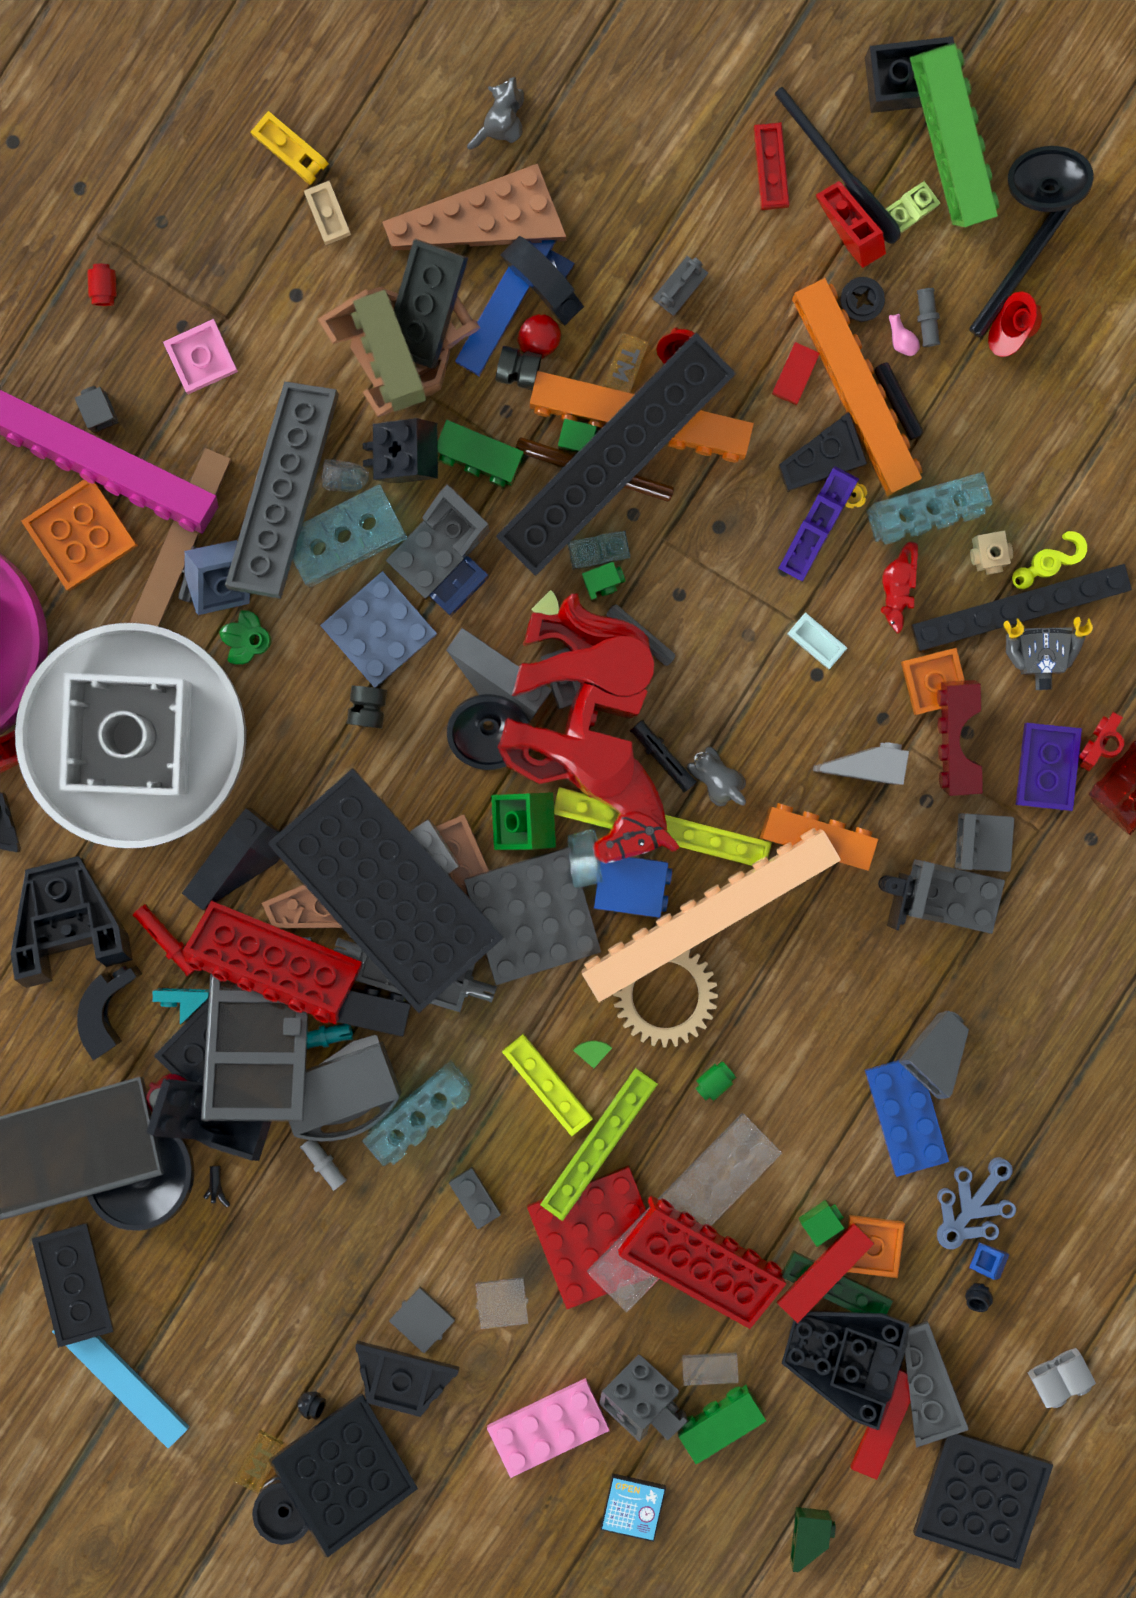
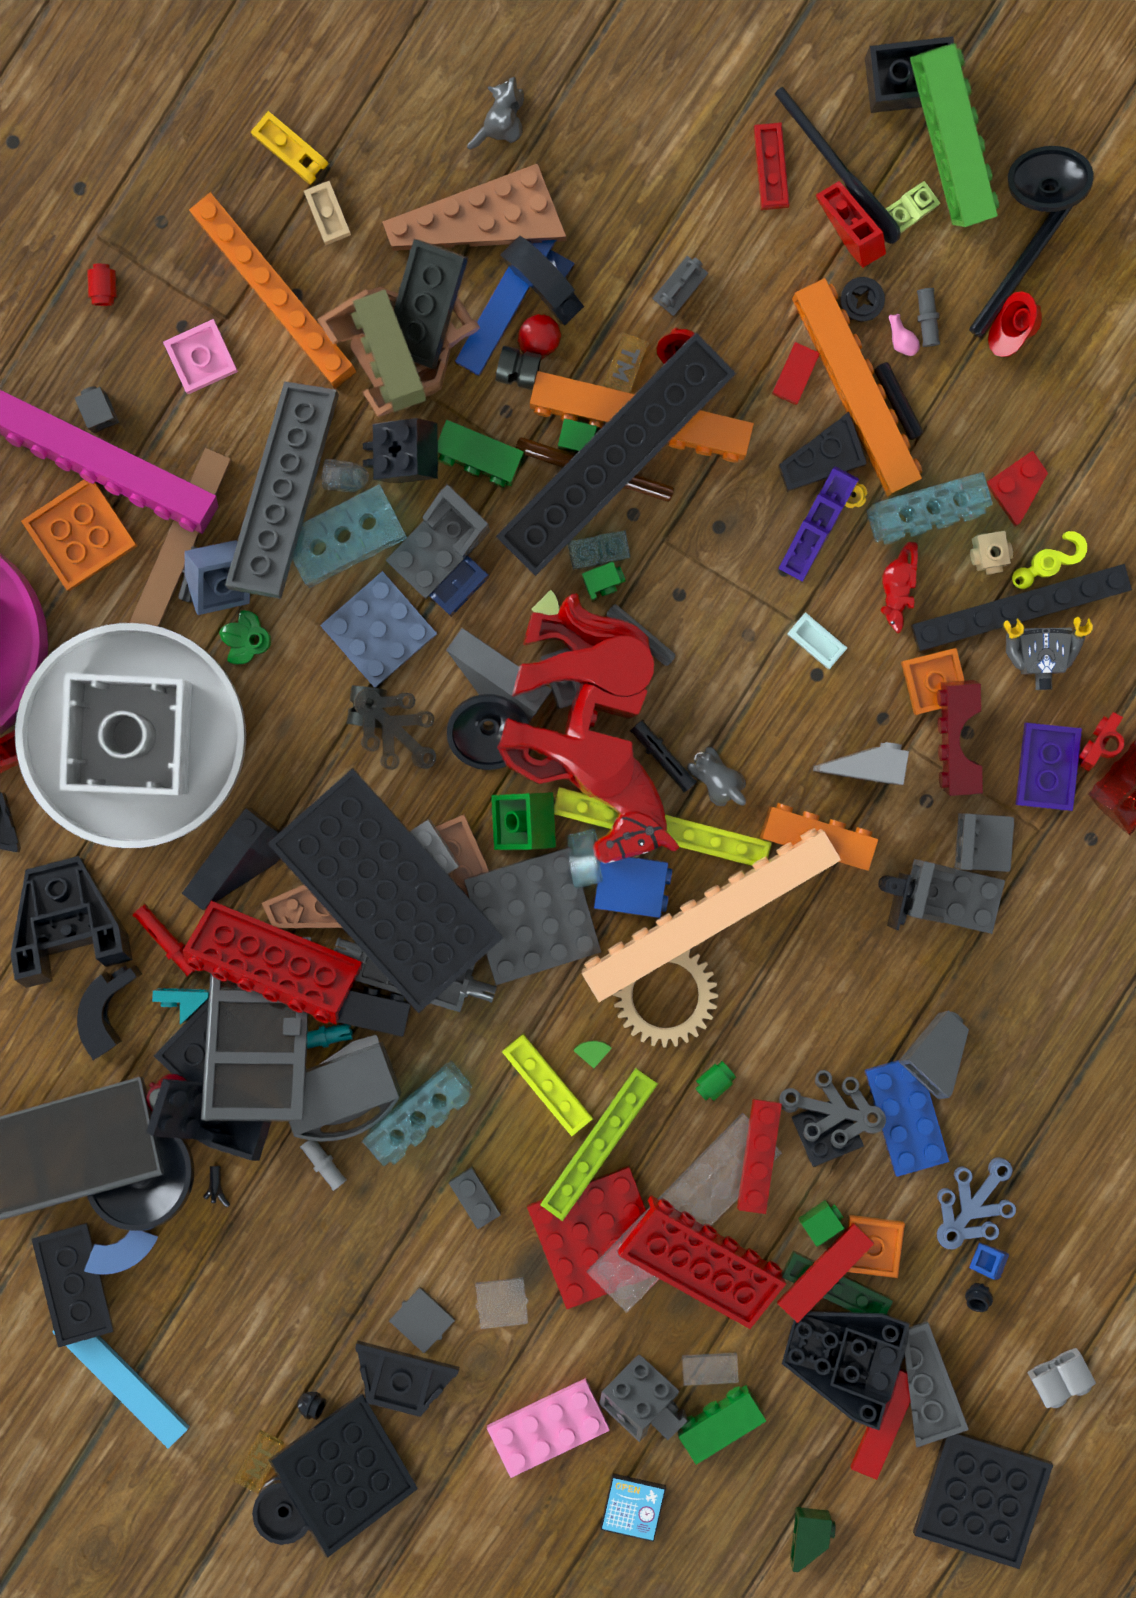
none -> medium blue tile [84,1230,158,1274]
none -> orange brick [189,192,356,389]
none -> clear smoke plant [354,689,436,770]
none -> red plate [737,1099,782,1214]
none -> dark grey plant [779,1070,886,1148]
none -> black hinge [791,1096,864,1168]
none -> red wing [985,451,1048,527]

